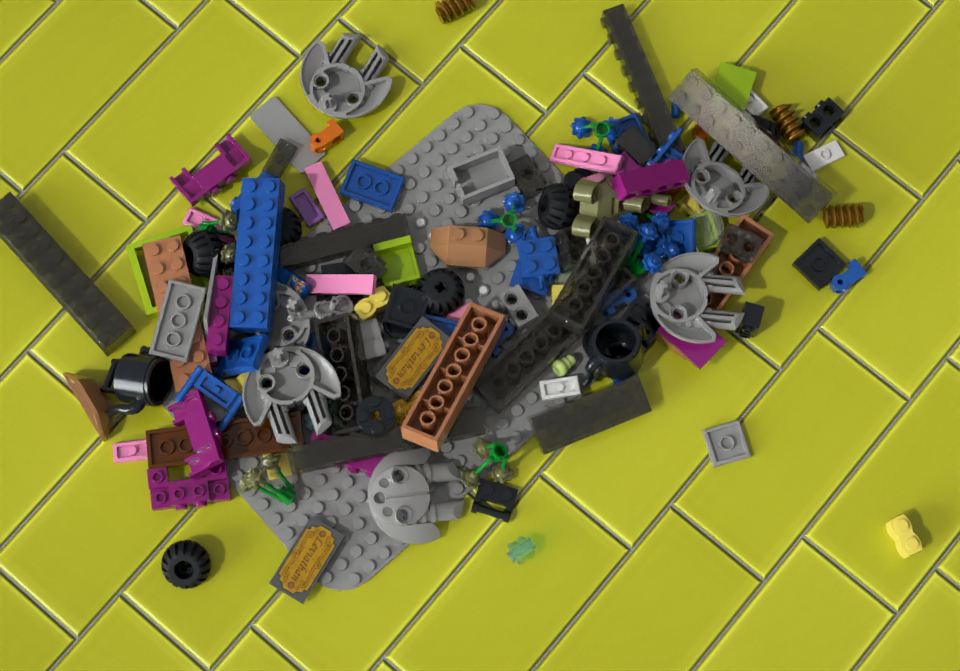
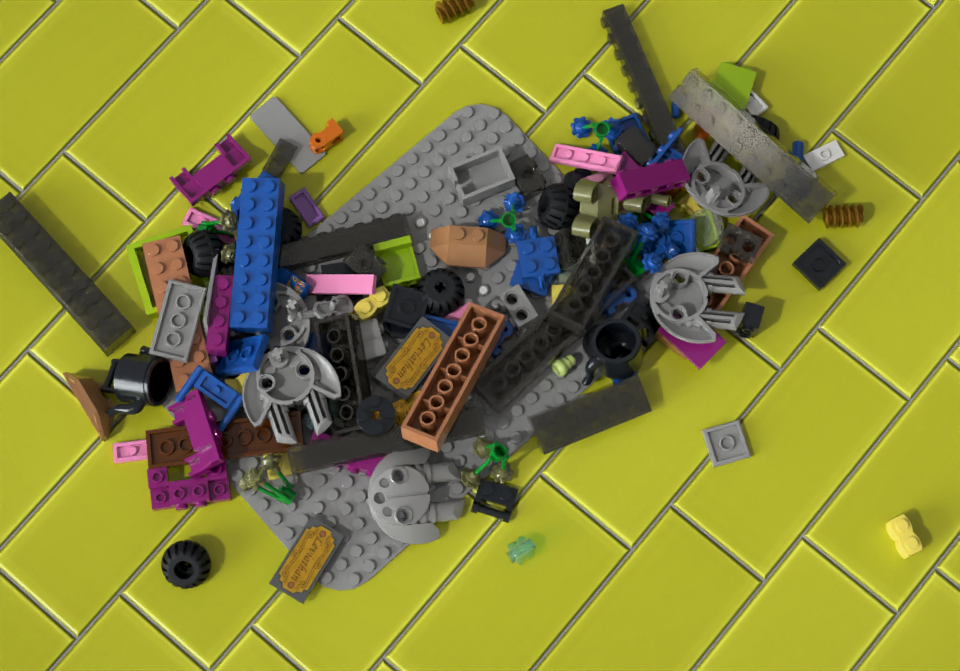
light grey piece [300,33,393,119] -> none
bright pink tile [304,161,351,233] -> none
blue tile [339,159,406,213] -> none
white plate [539,375,581,401] -> none
pearl gold piece [769,103,806,145] -> none
black brick [800,97,845,143] -> none
blue leg [830,259,867,294] -> none

